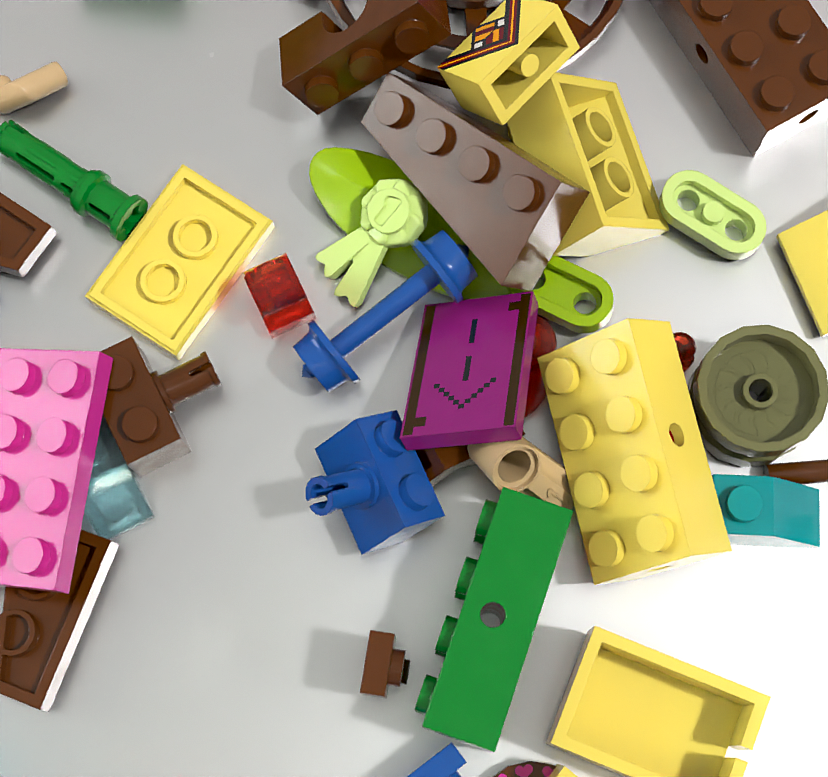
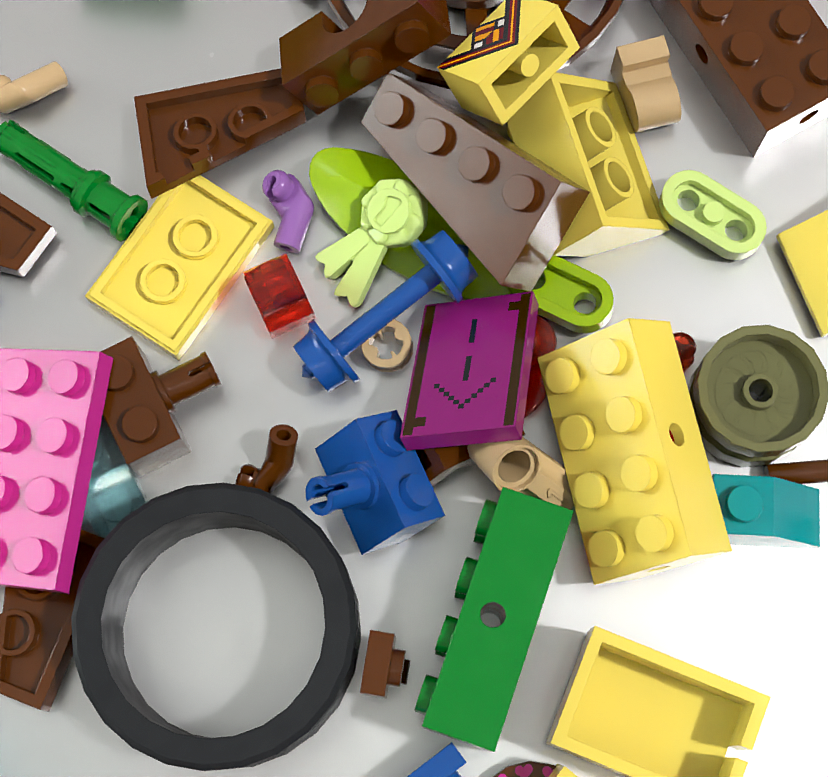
none -> black tyre [71,483,361,771]
none -> reddish brown wing [134,68,307,199]
none -> reddish brown arm [235,424,298,494]
none -> medium lavender arm [262,170,314,254]
none -> tan bush [361,319,413,372]
none -> tan leg [610,35,681,133]

